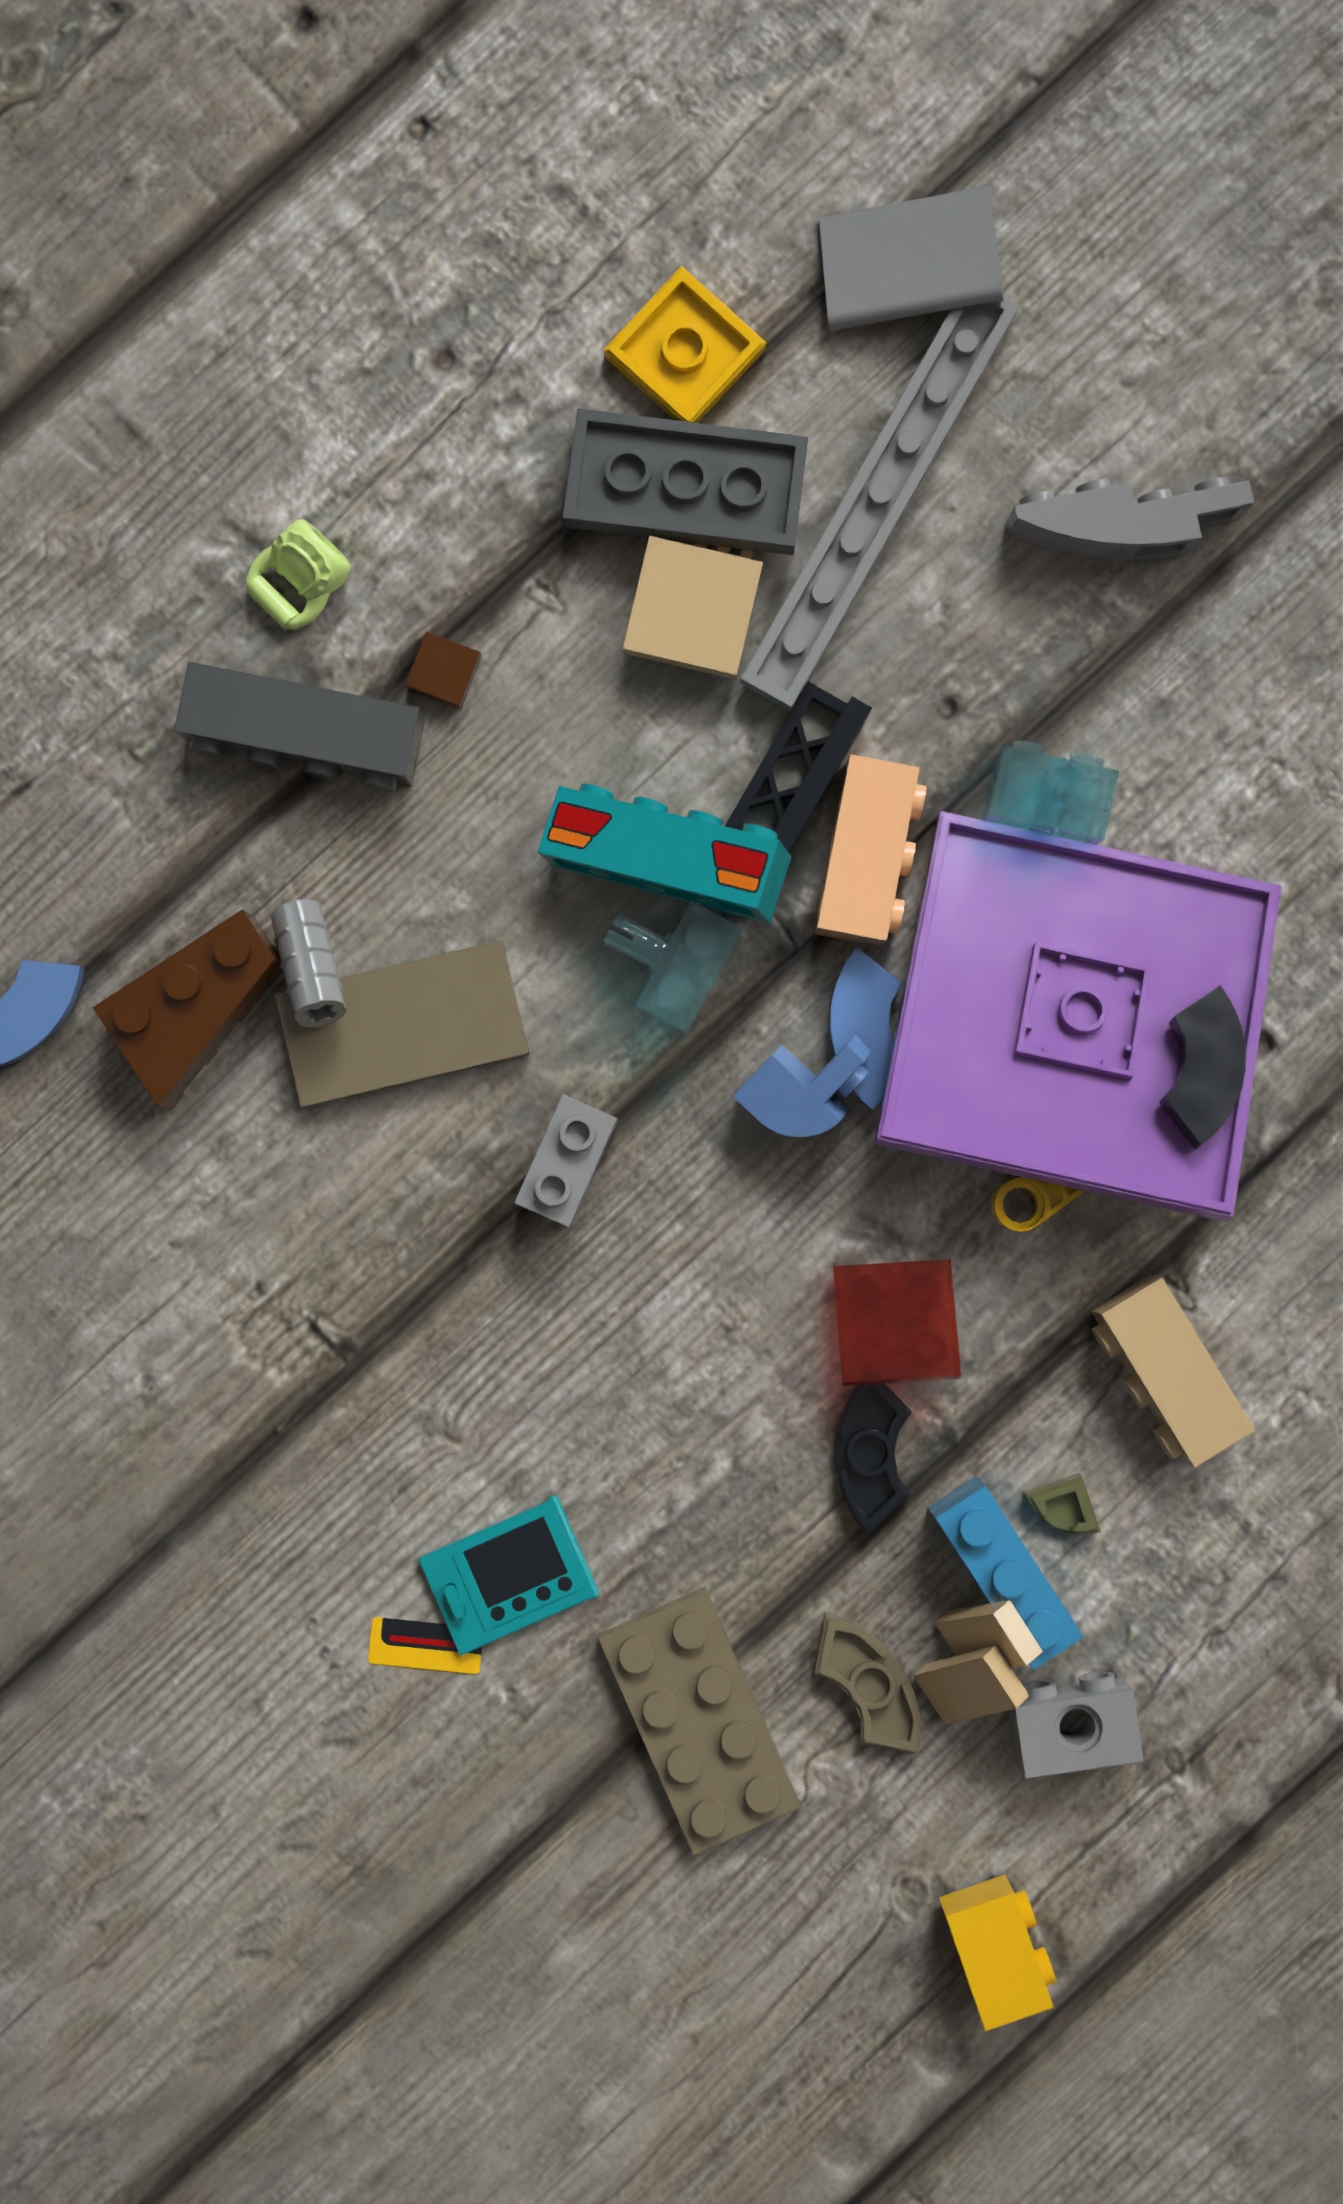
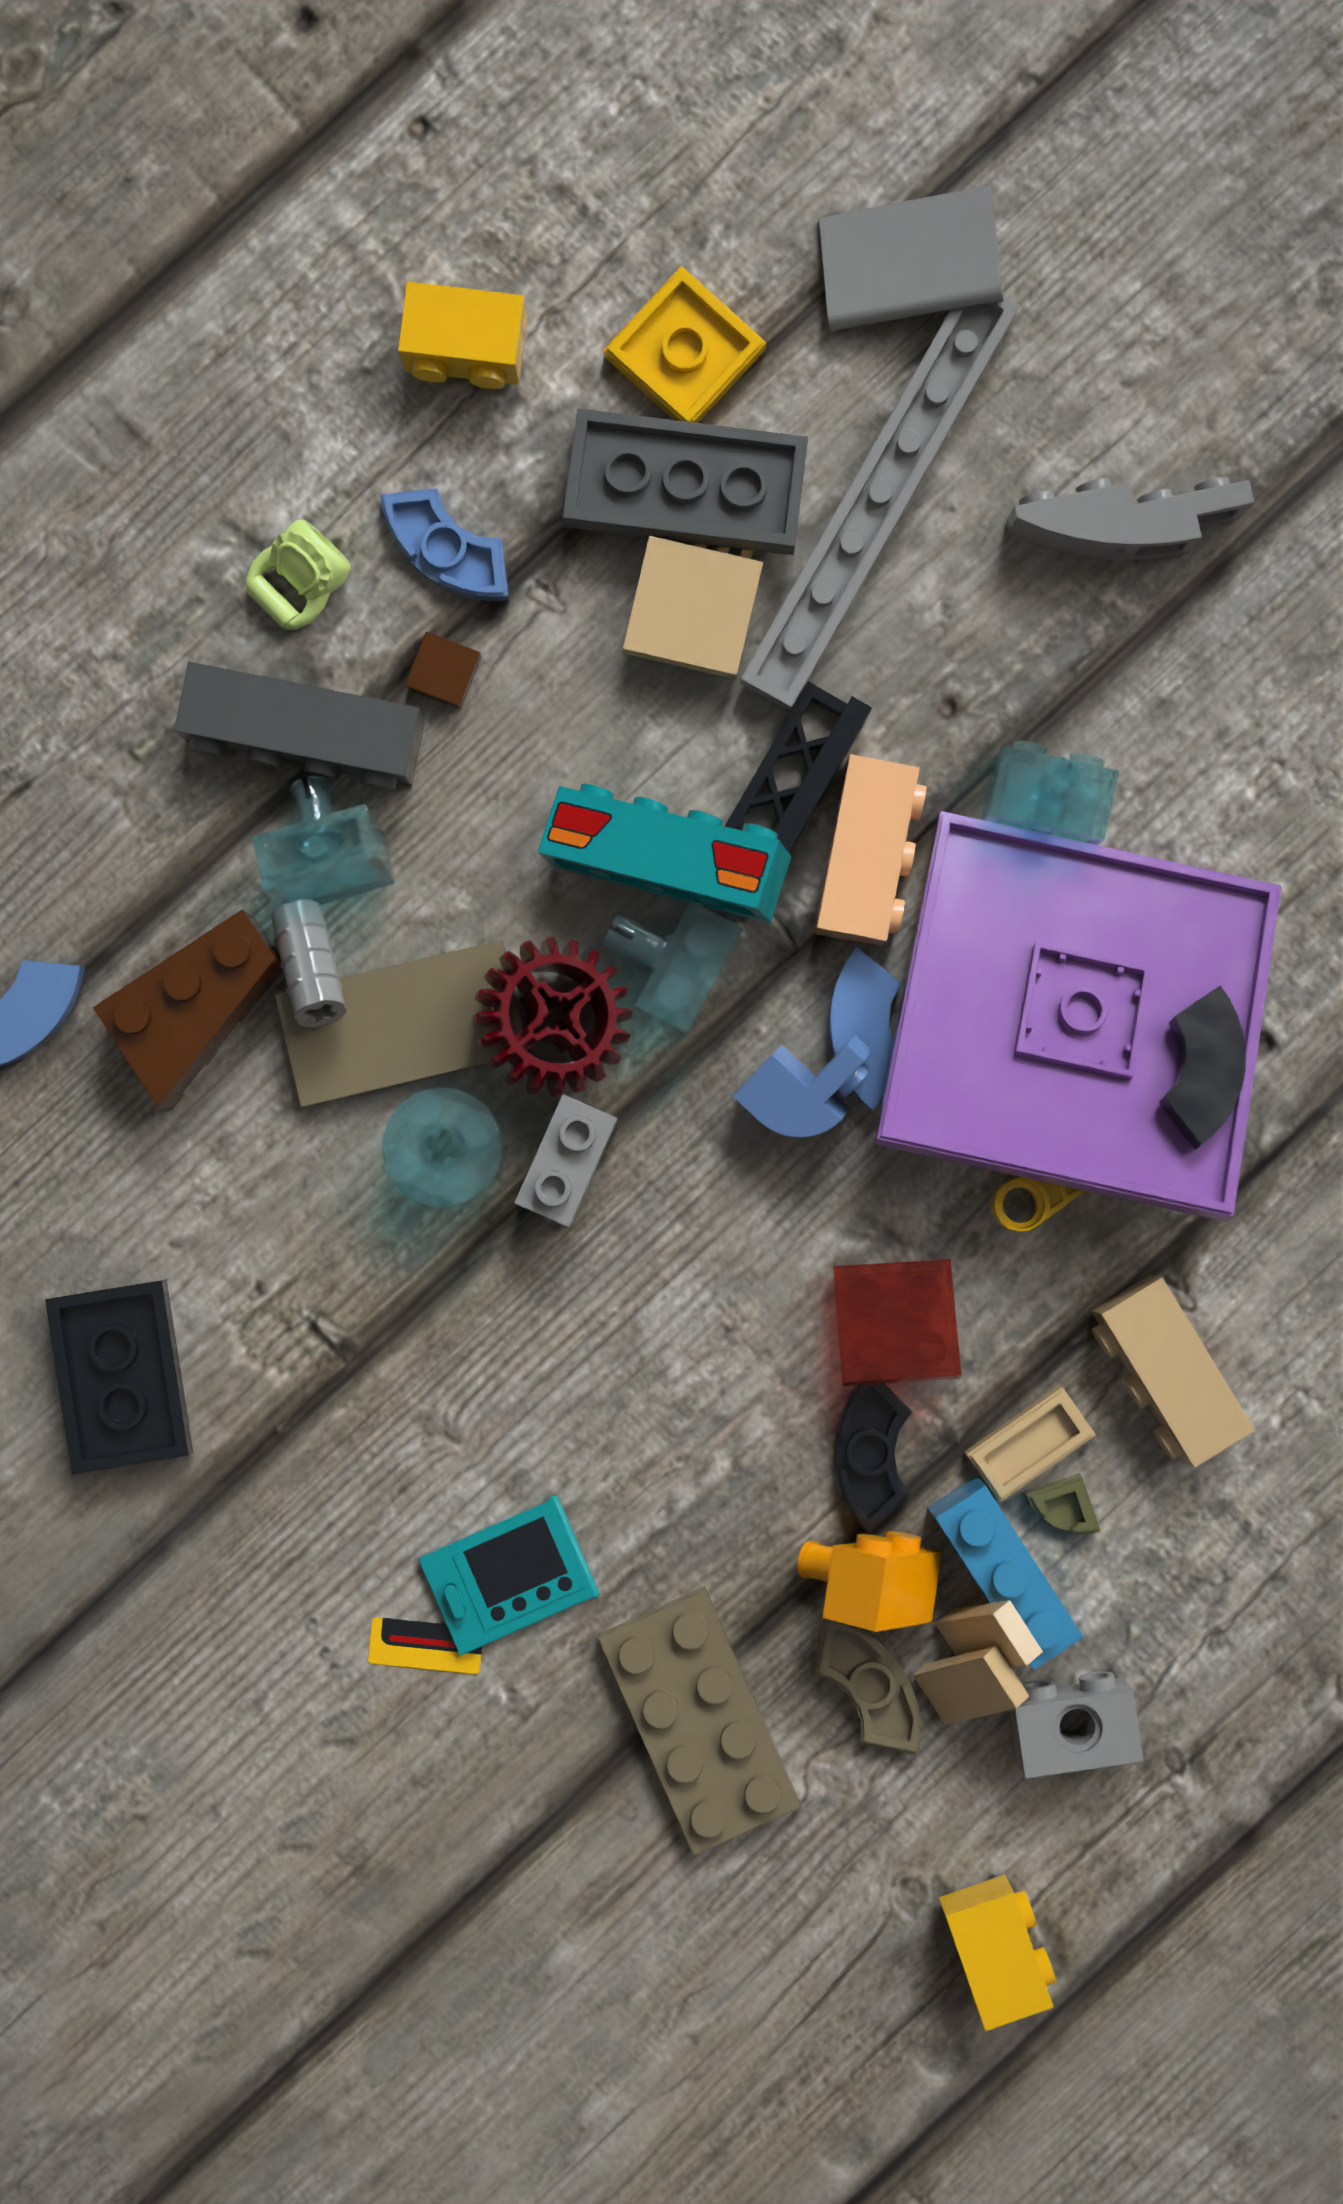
none -> black plate [45,1279,194,1474]
none -> clear light blue brick [252,776,395,907]
none -> medium blue tile [380,488,509,601]
none -> clear light blue brick [382,1088,507,1207]
none -> yellow brick [398,281,528,389]
none -> dark red gear [473,937,633,1097]
none -> light orange brick [797,1531,942,1632]
none -> tan tile [964,1385,1096,1503]

